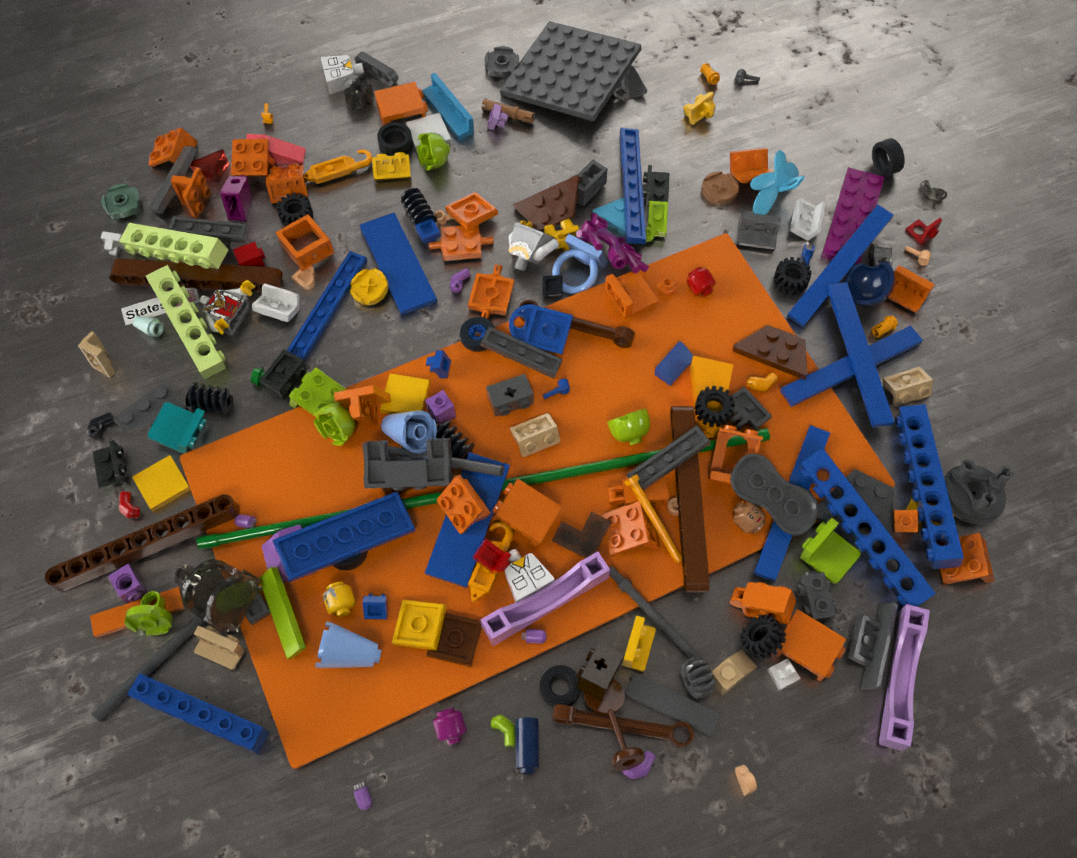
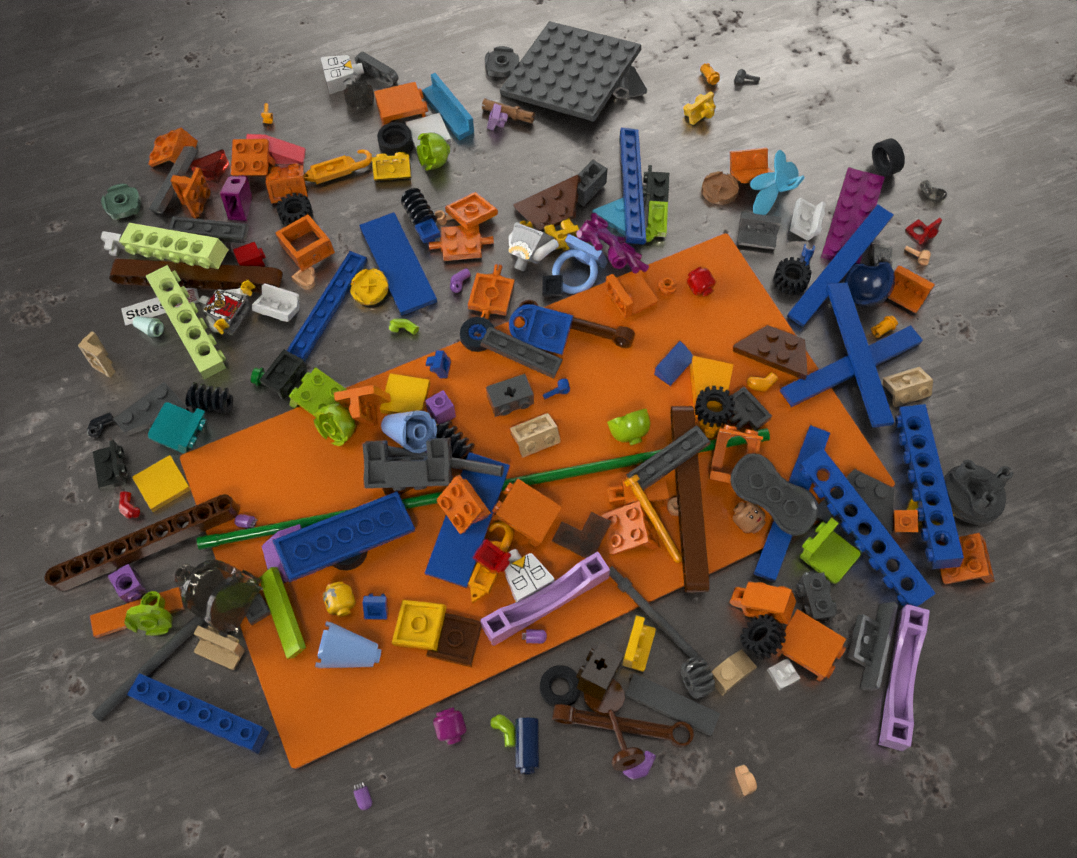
none -> lime arm [389,319,419,335]

